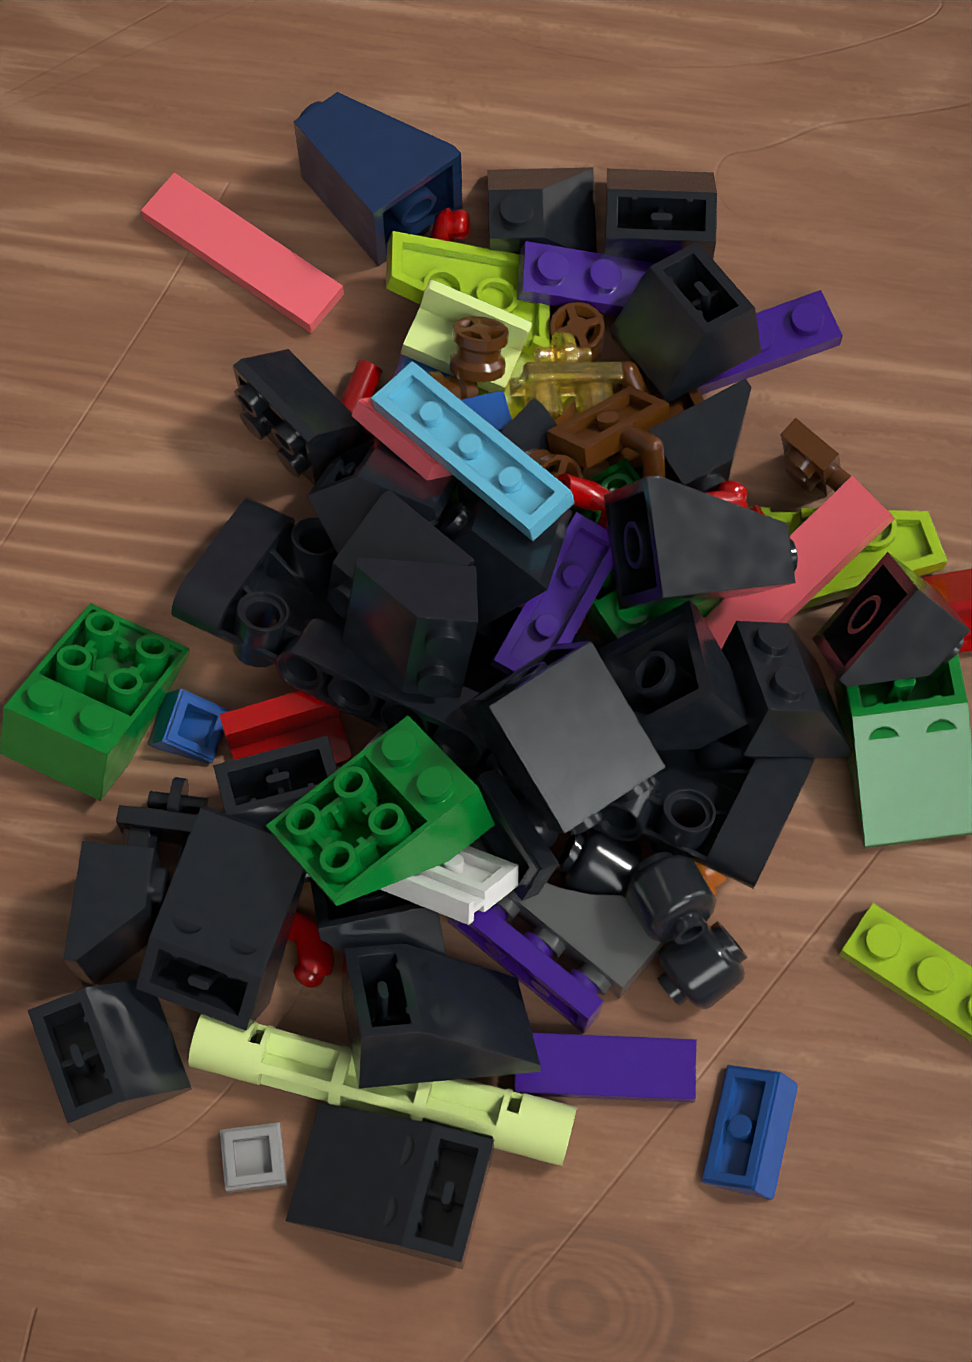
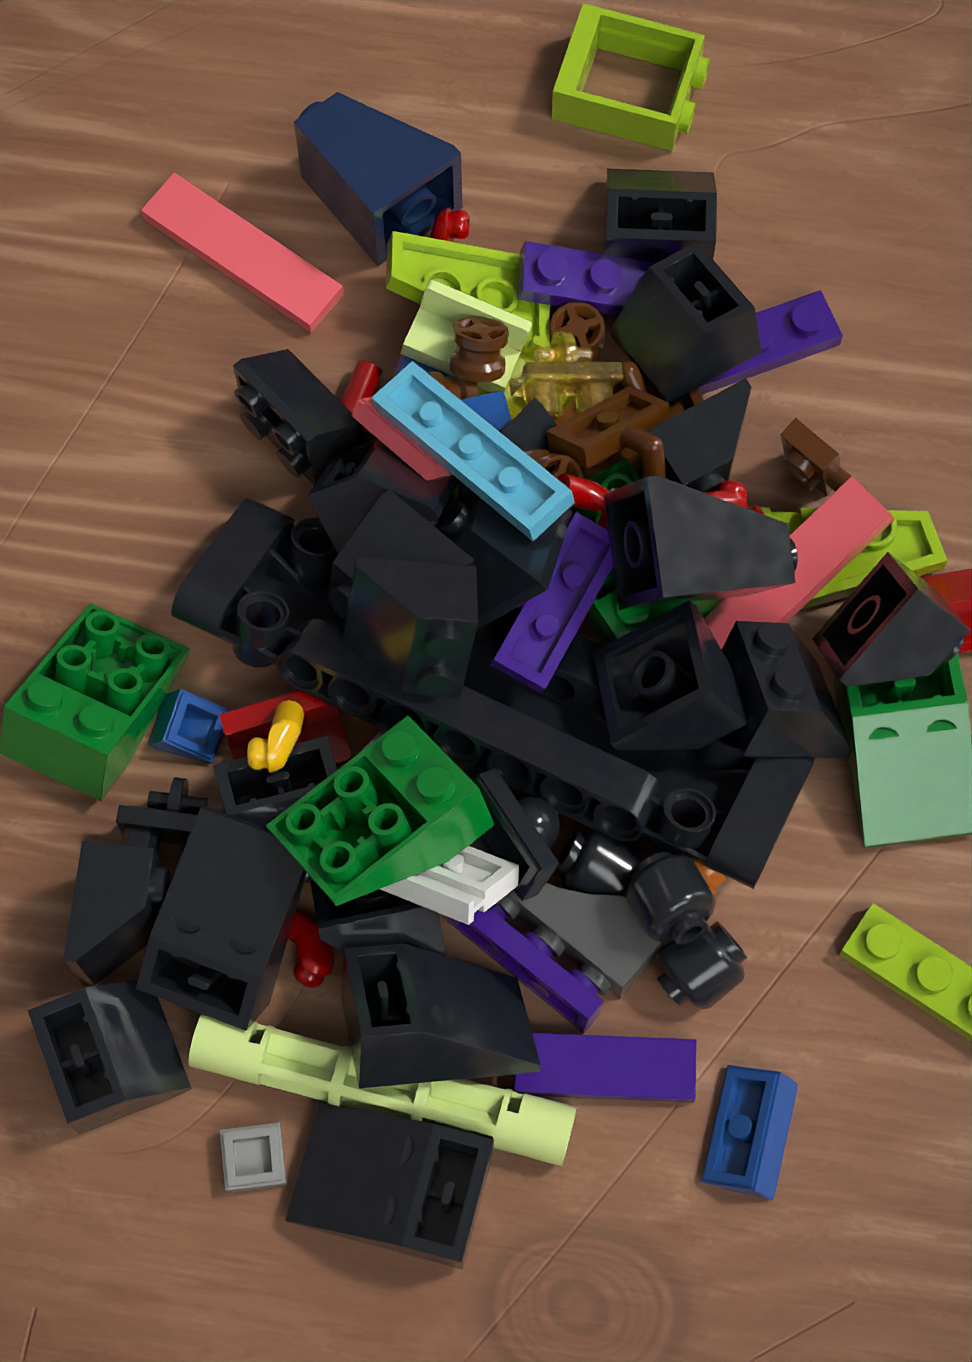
black slope [460,641,665,835] -> none
black slope [487,167,597,254] -> none
none -> yellow arm [247,700,304,773]
none -> lime window [552,3,711,152]

